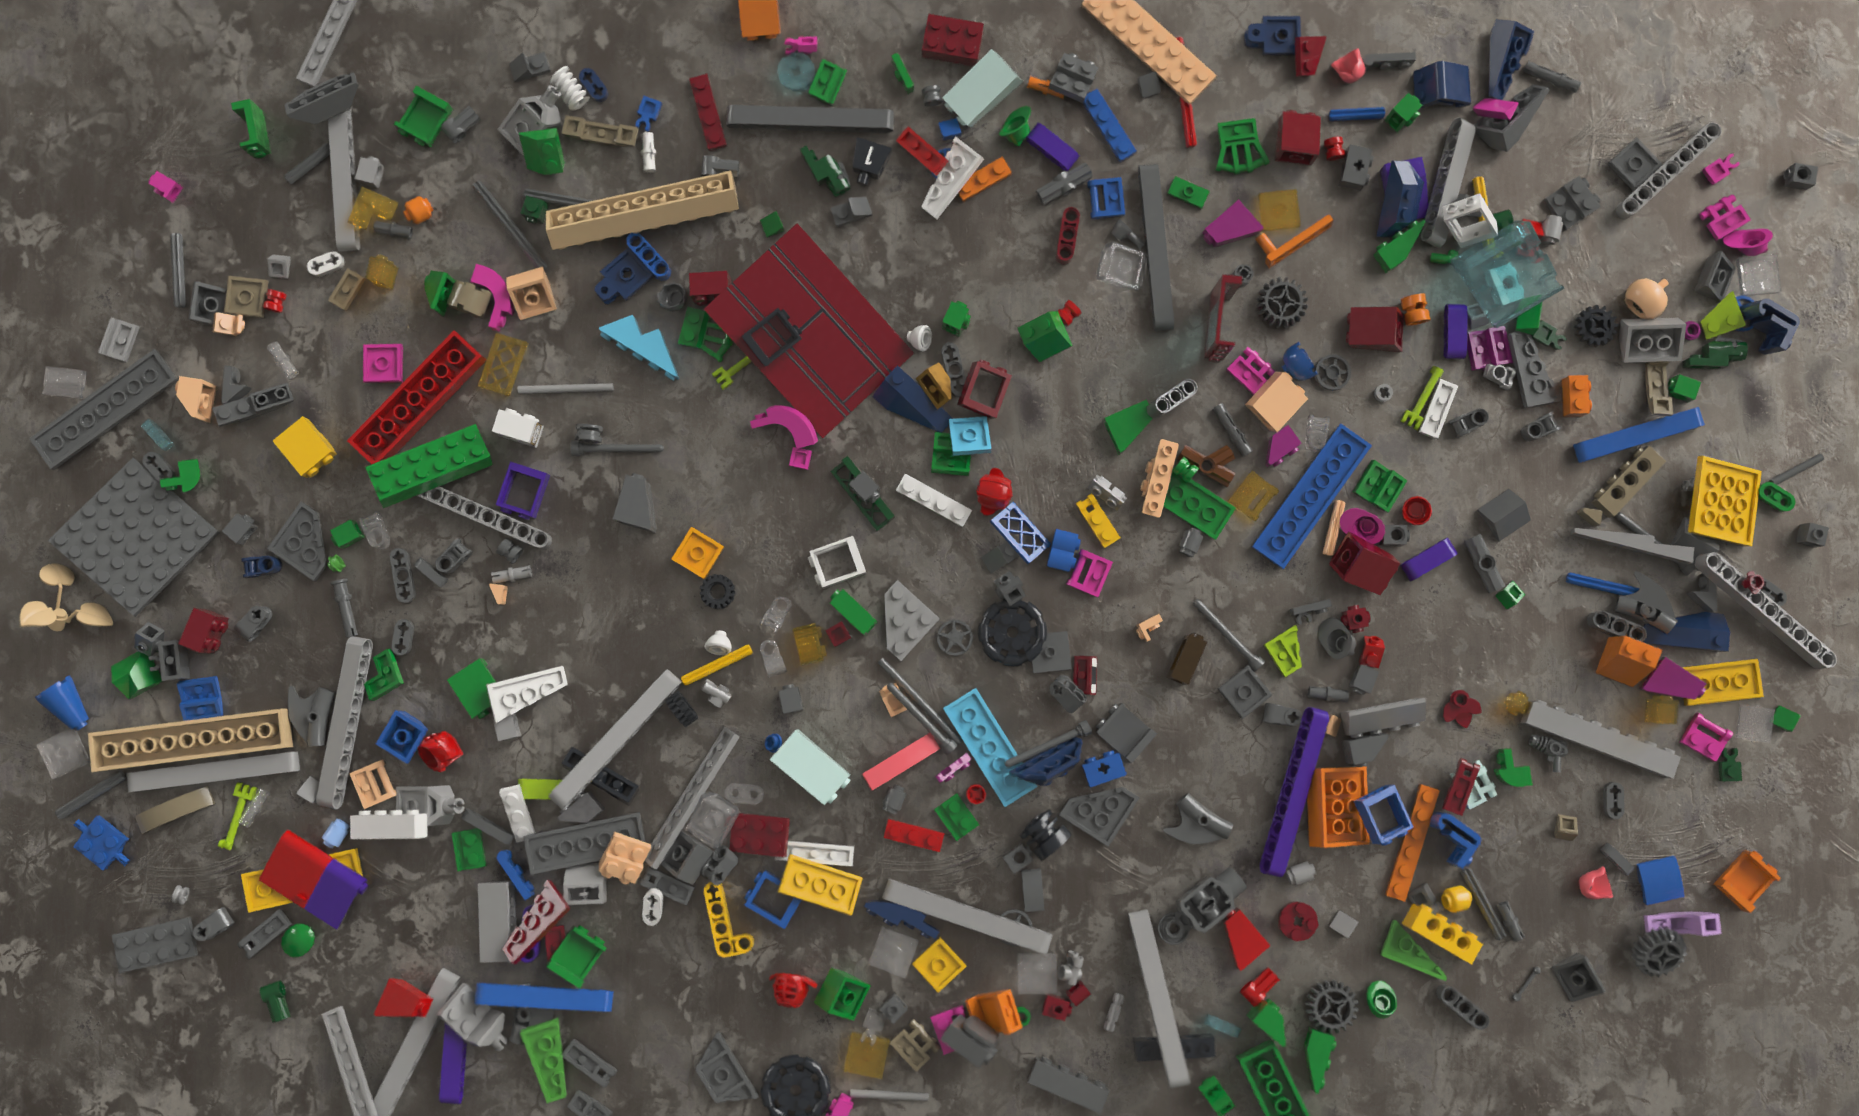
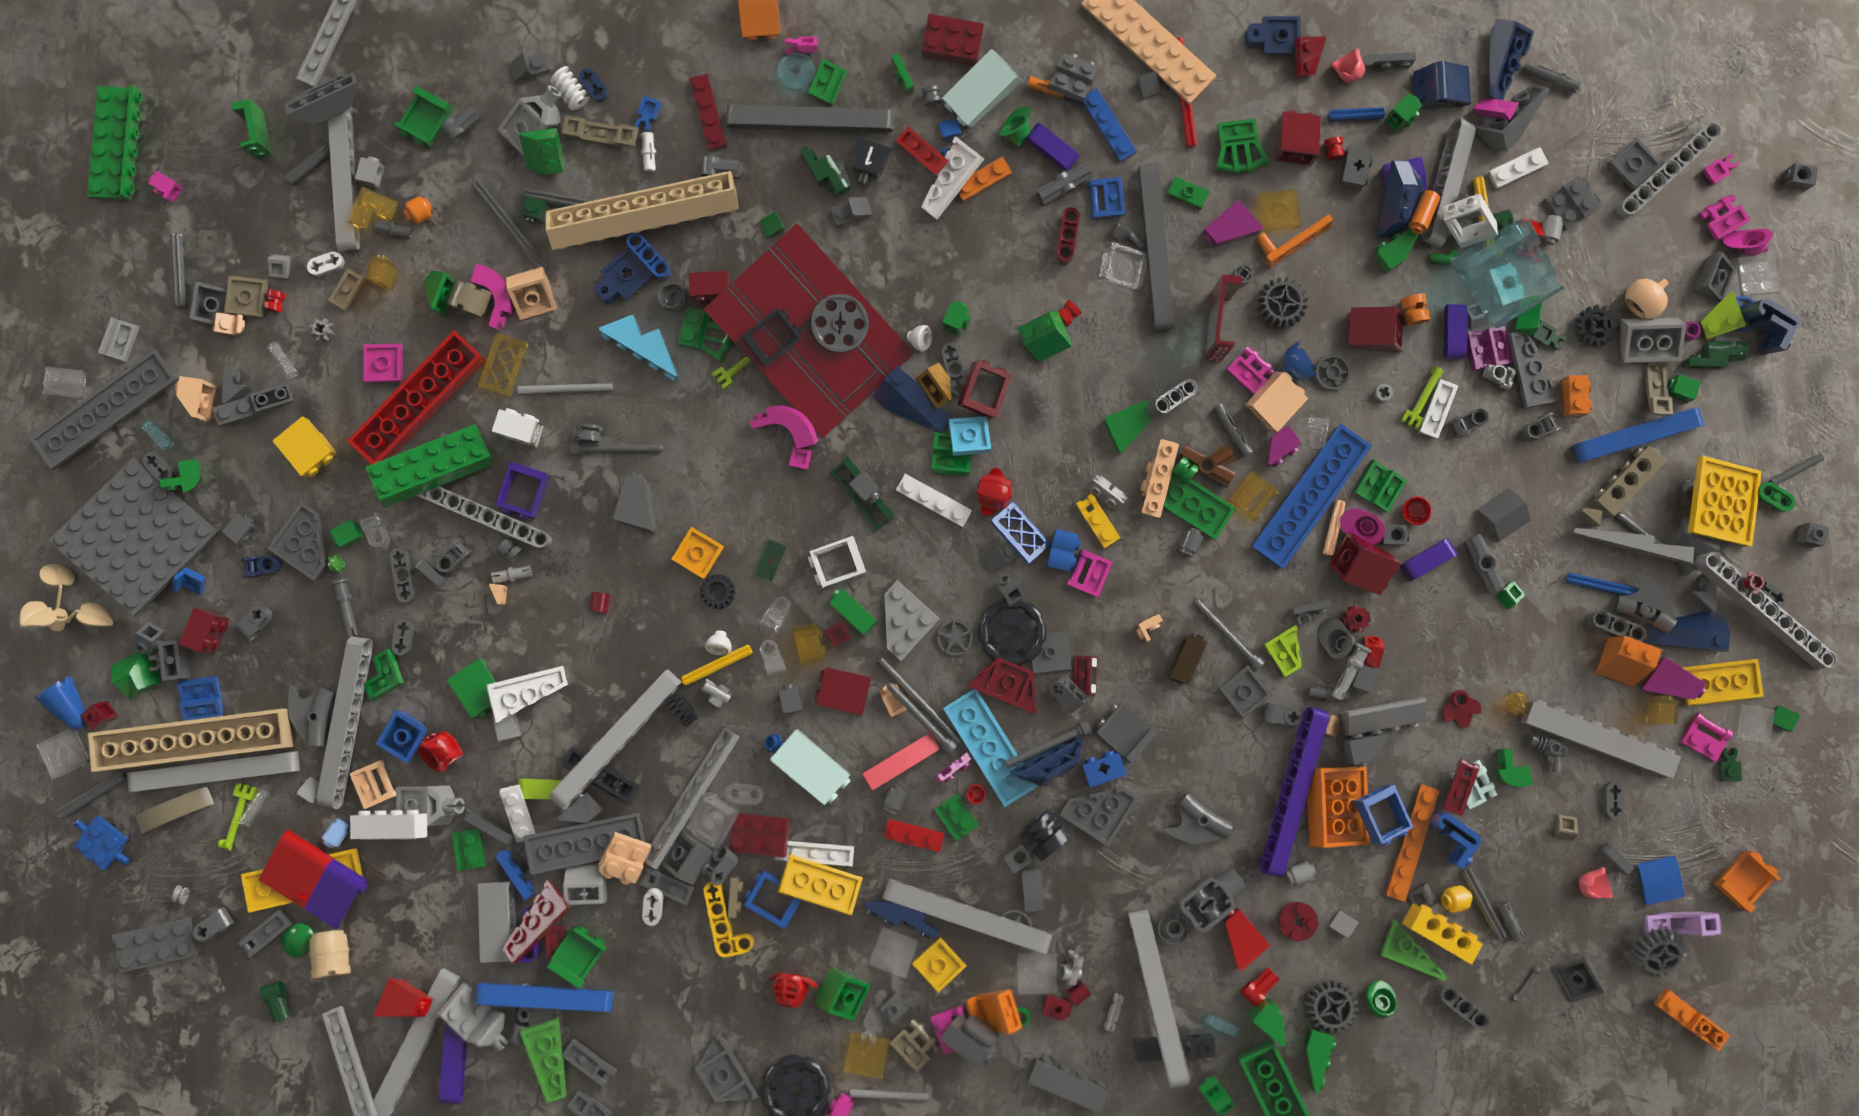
none -> dark red bracket [81,701,118,730]
none -> green bracket [87,85,143,200]
none -> blue bracket [172,567,206,595]
none -> tan piece [309,930,351,979]
none -> light grey gear [310,318,335,342]
none -> dark red brick [589,592,611,613]
none -> dark tan plate [728,876,743,918]
none -> clear green tile [754,539,787,582]
none -> dark grey wedge [811,294,869,352]
none -> dark red brick [815,667,871,715]
none -> dark red wing [967,657,1037,714]
none -> light grey pin [1331,642,1372,701]
none -> orange brick [1409,190,1440,234]
none -> white plate [1488,147,1549,189]
none -> orange slope [1654,988,1730,1051]

